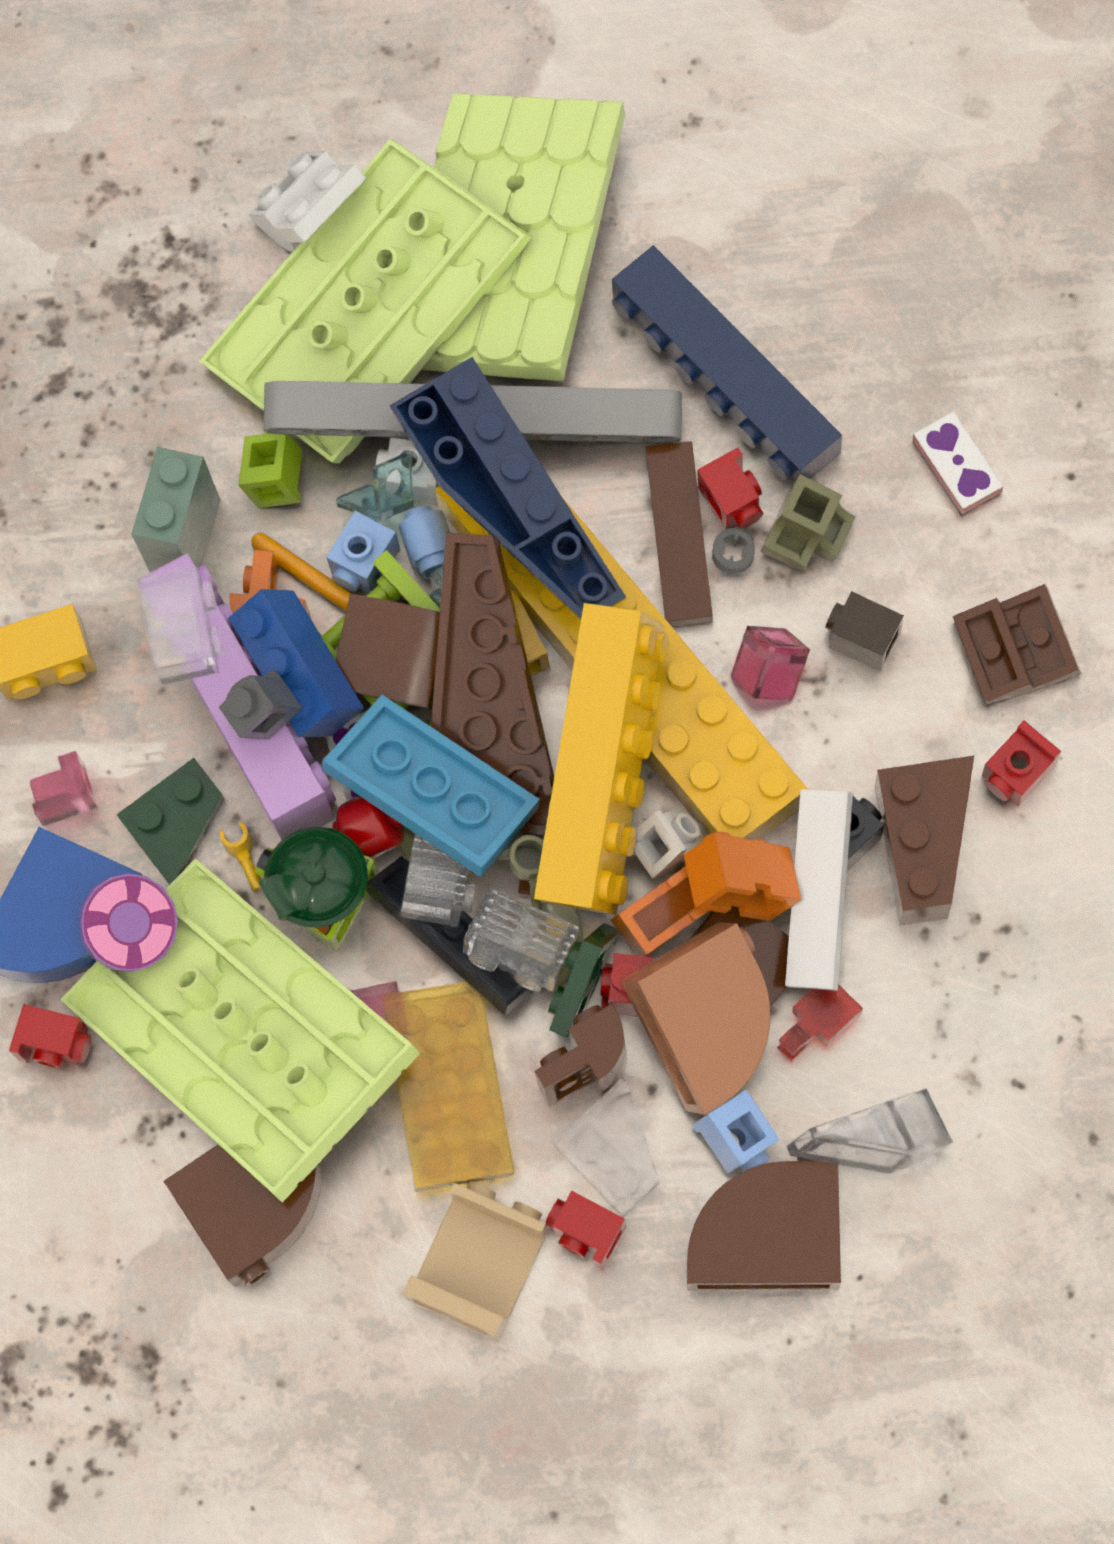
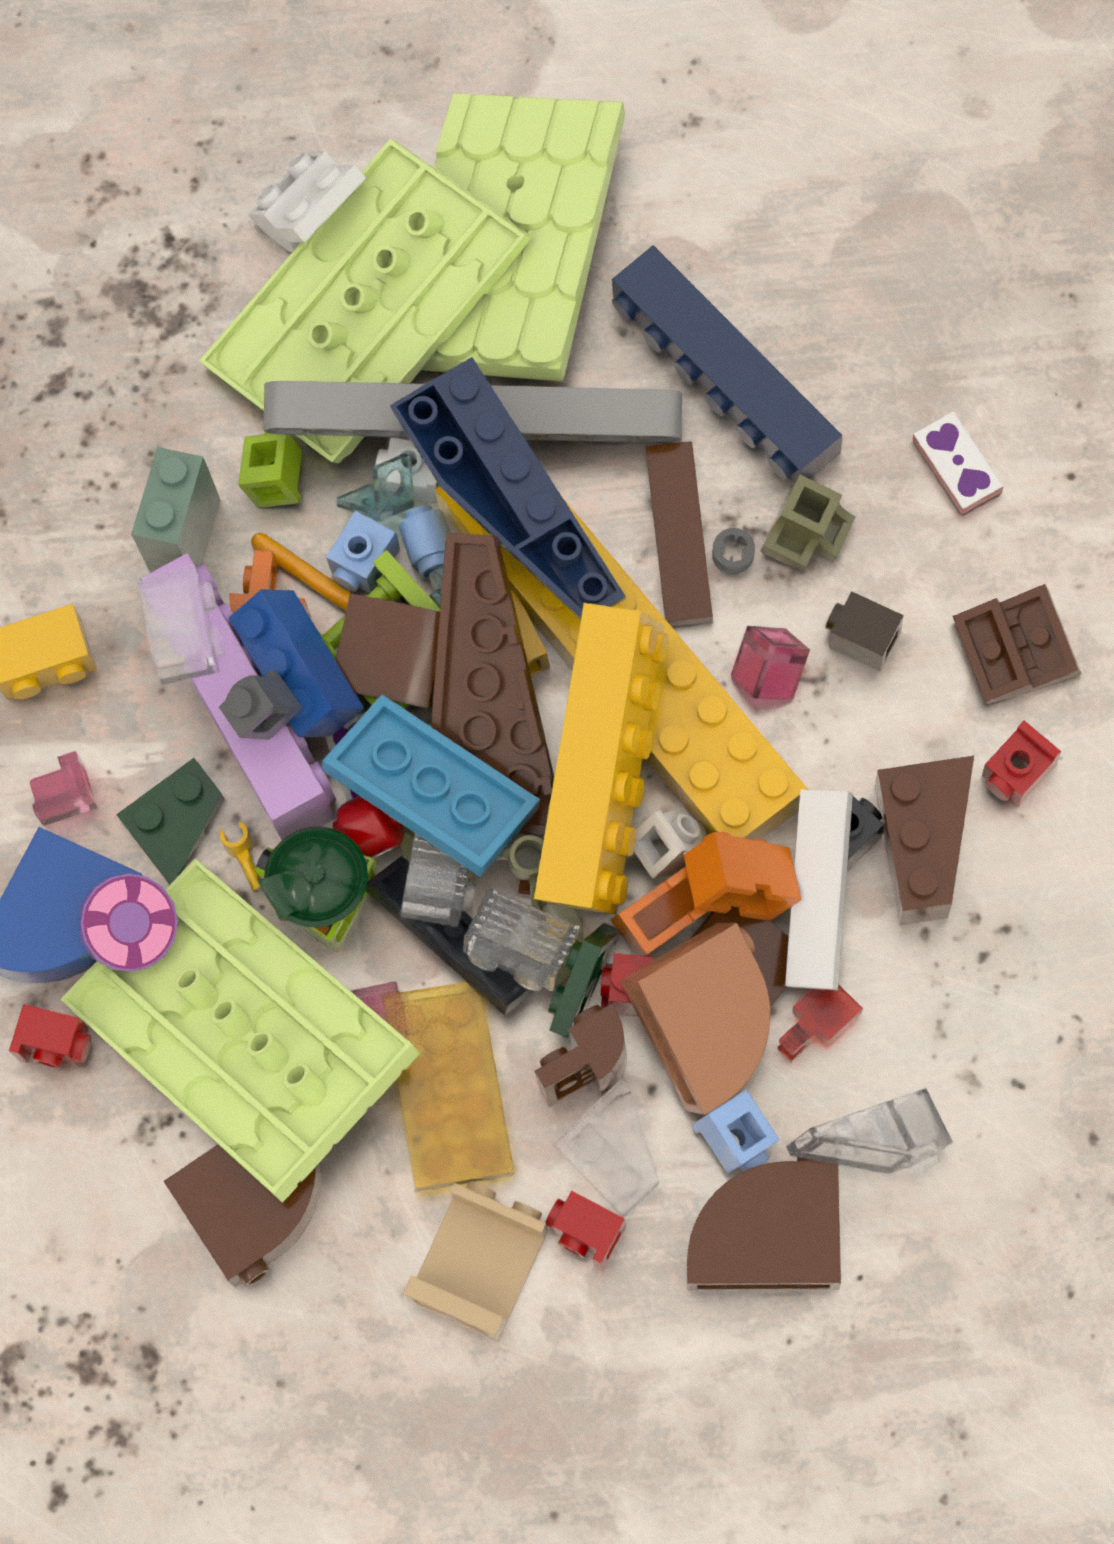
red brick [697,447,764,530] -> none

